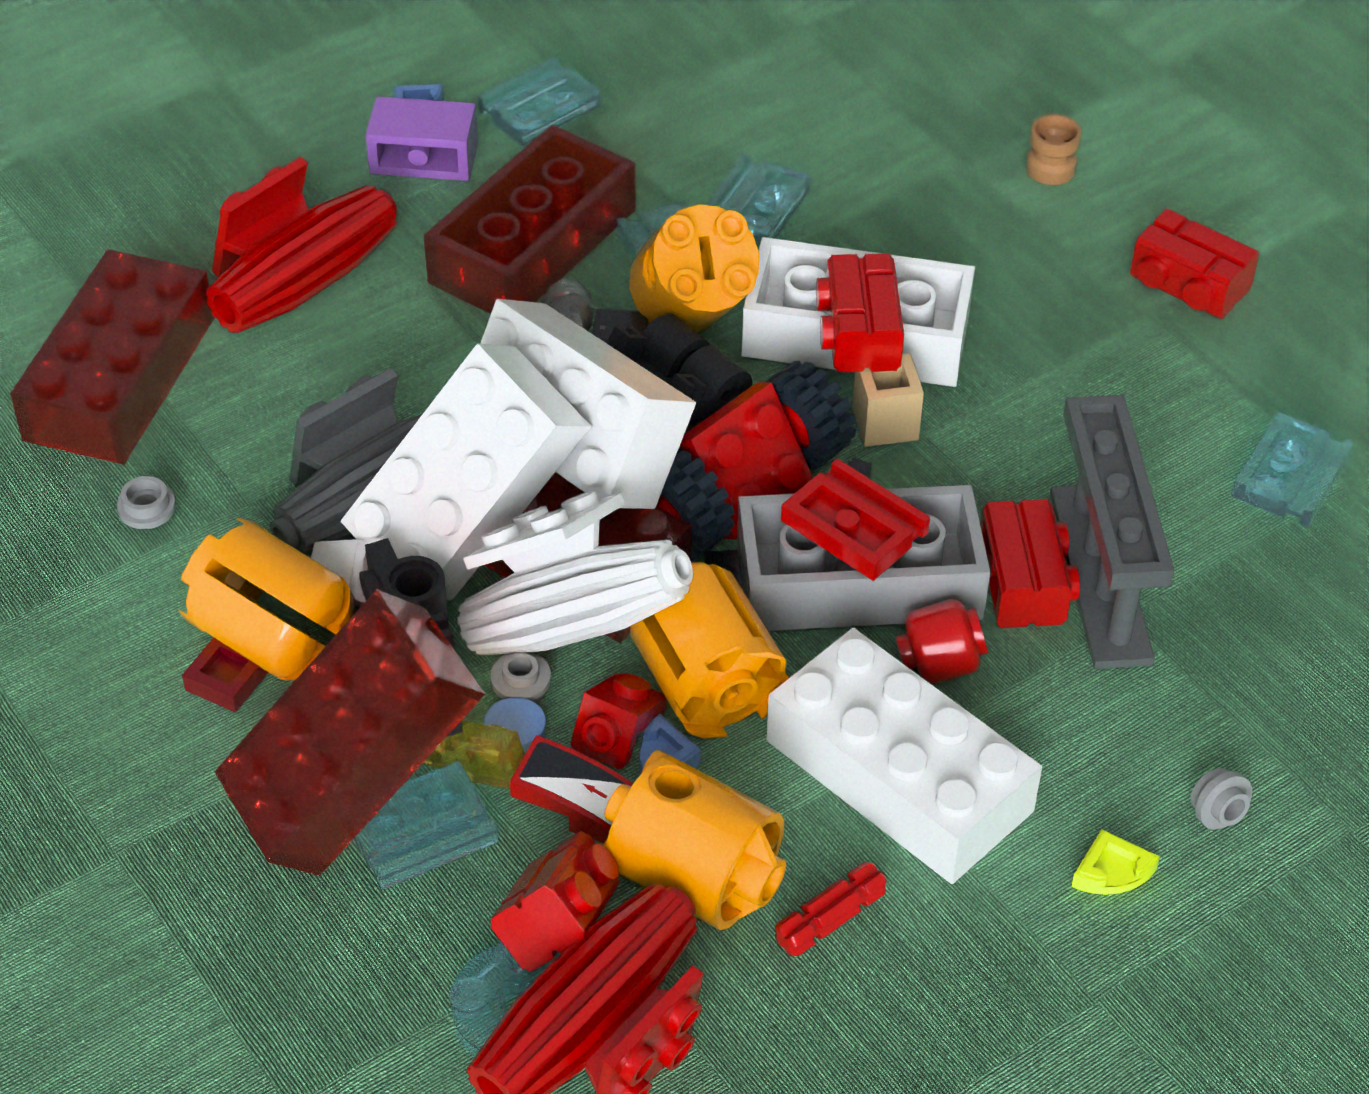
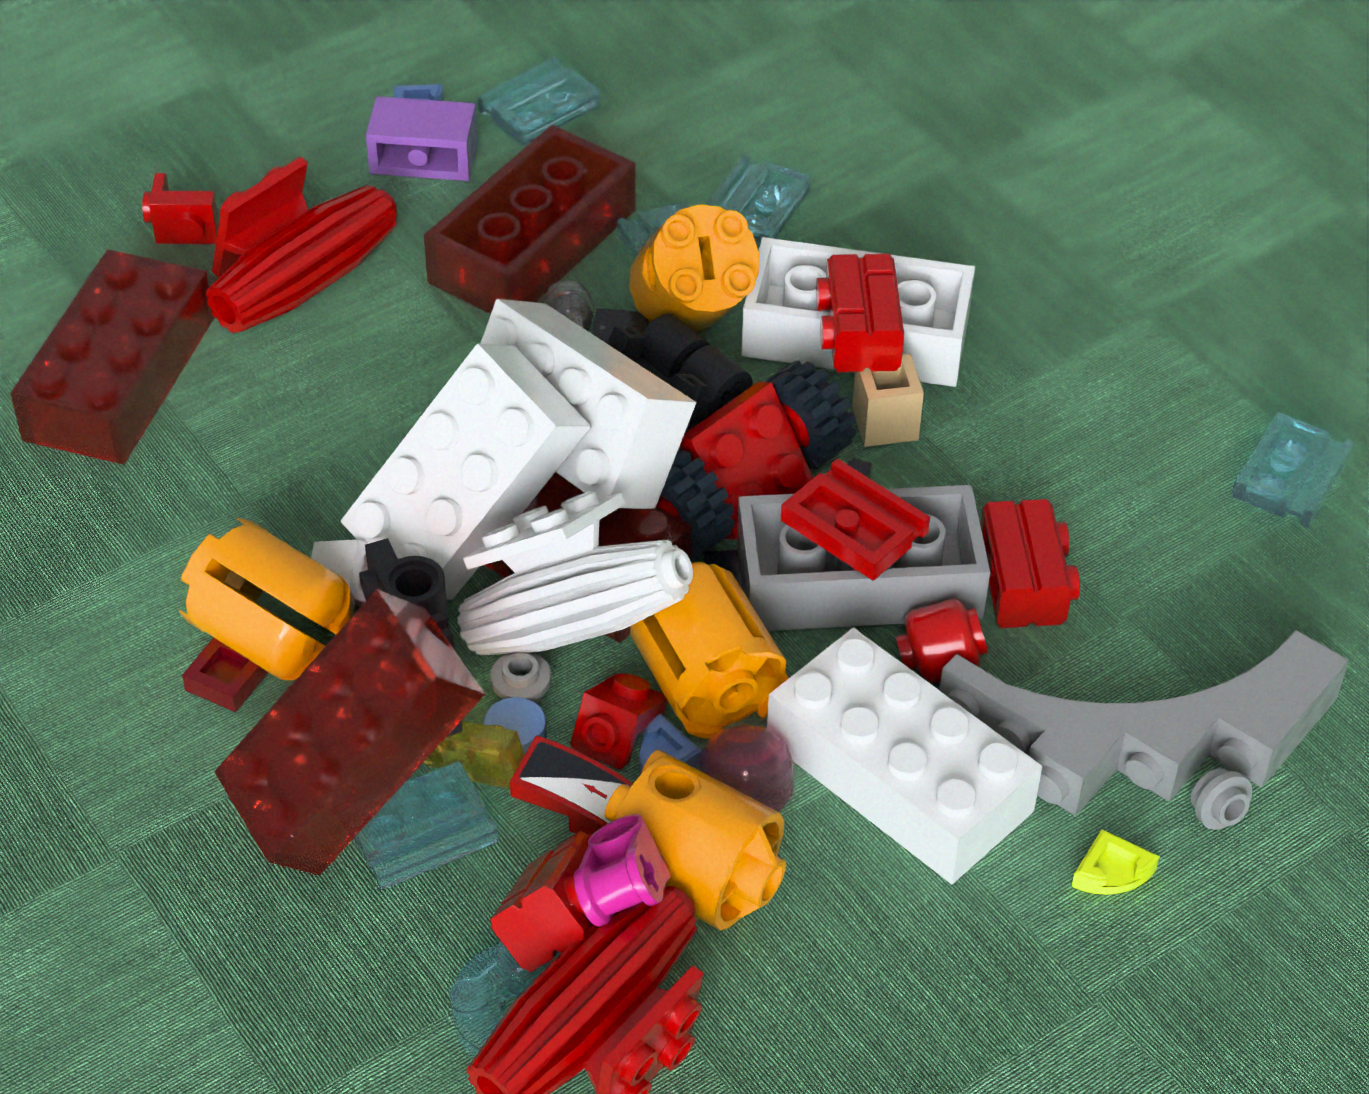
light grey plate [117,476,176,529] -> none
dark grey plate [270,367,423,556] -> none
red axle [775,862,887,956] -> none
medium nougat wheel [1026,114,1082,185] -> none
dark grey fence [1050,394,1174,669] -> none
red brick [1130,208,1259,320] -> none
none -> red bracket [142,173,219,244]
none -> dark pink piece [574,814,671,927]
none -> clear pink hair [699,724,794,812]
none -> light grey arch [939,630,1349,816]

